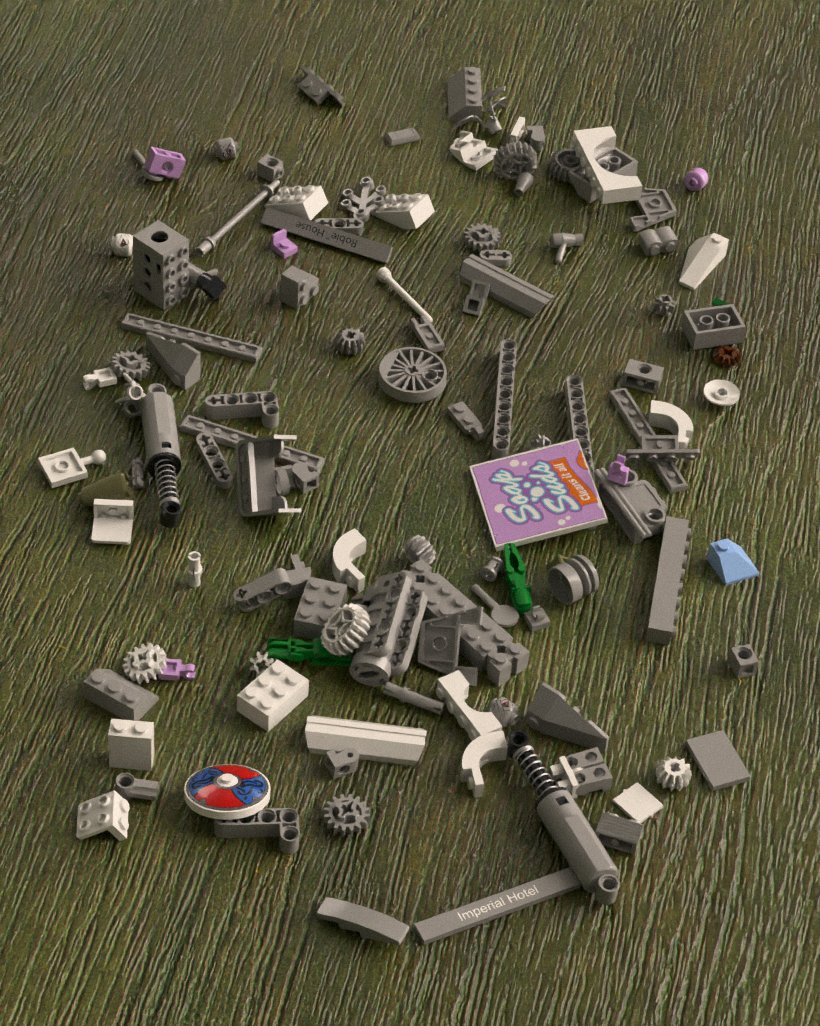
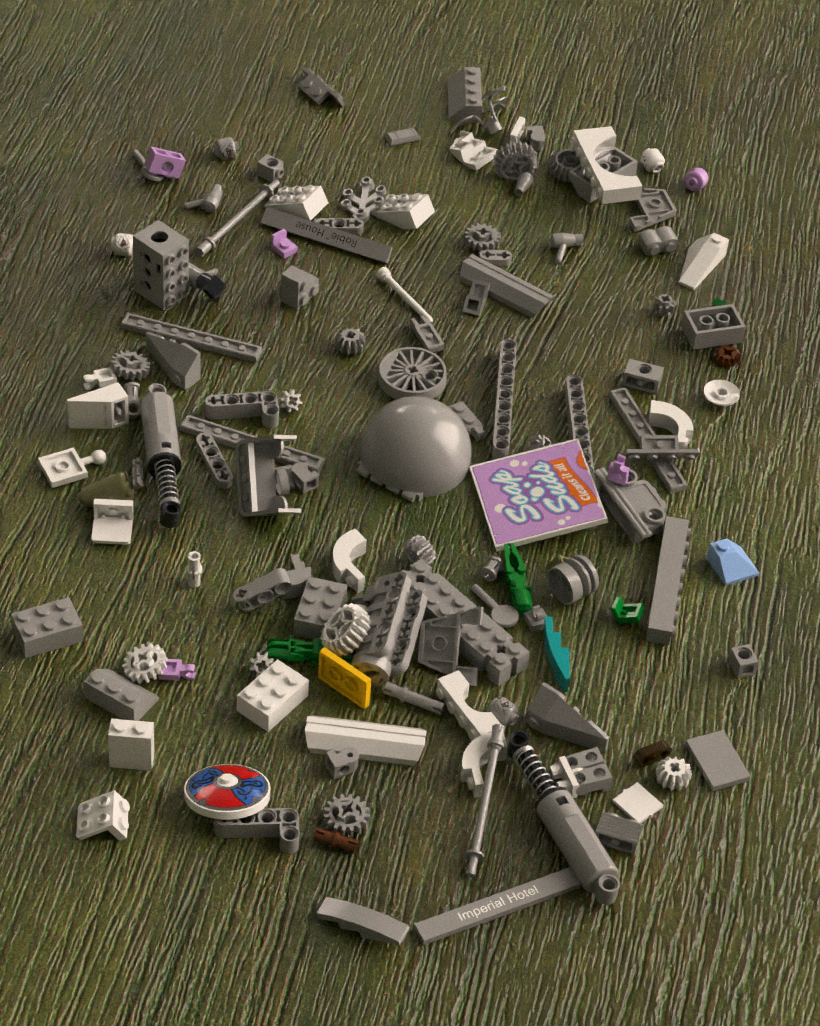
white plant [115,373,146,404] -> none
light grey piece [115,773,158,801] -> none
none -> light grey brick [11,597,84,658]
none -> white slope [67,383,129,429]
none -> light grey piece [184,184,223,213]
none -> white gear [278,389,303,412]
none -> reddish brown pin [313,827,359,853]
none -> yellow tile [318,647,371,709]
none -> light grey windscreen [356,396,472,502]
none -> light grey bar [465,724,506,877]
none -> teal slope [543,616,570,692]
none -> green bracket [611,596,644,623]
none -> dark brown beam [633,740,672,767]
none -> white head [640,148,665,173]

